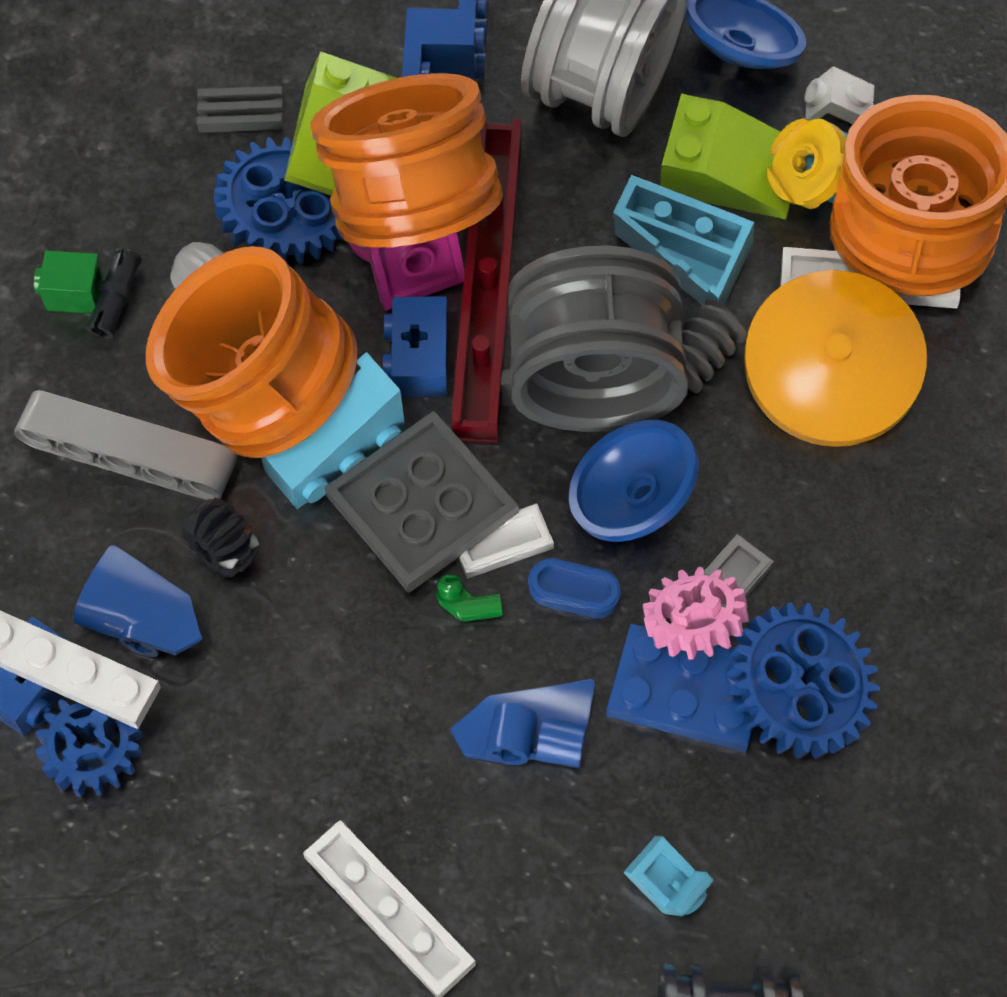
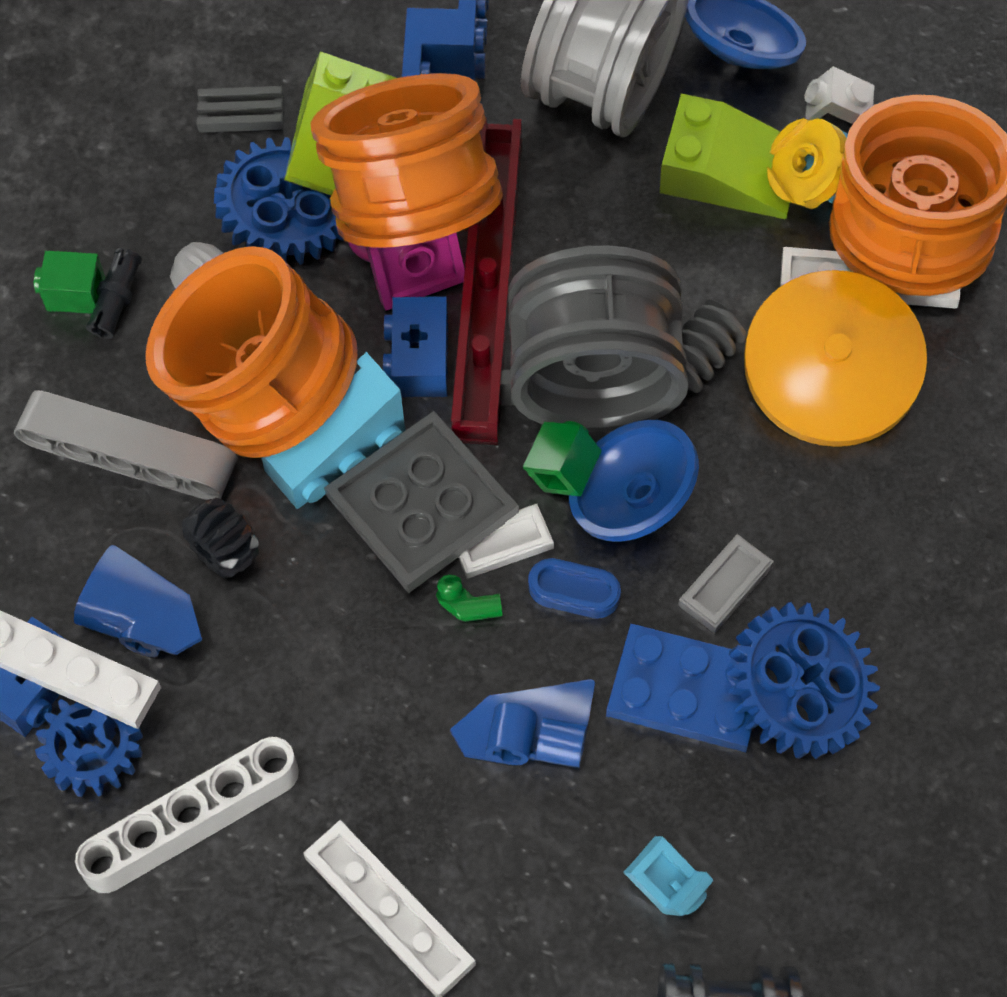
medium azure wedge [613,175,754,306] -> none
bright pink gear [643,567,749,659] -> none
none -> white beam [75,737,299,893]
none -> green brick [523,421,602,497]

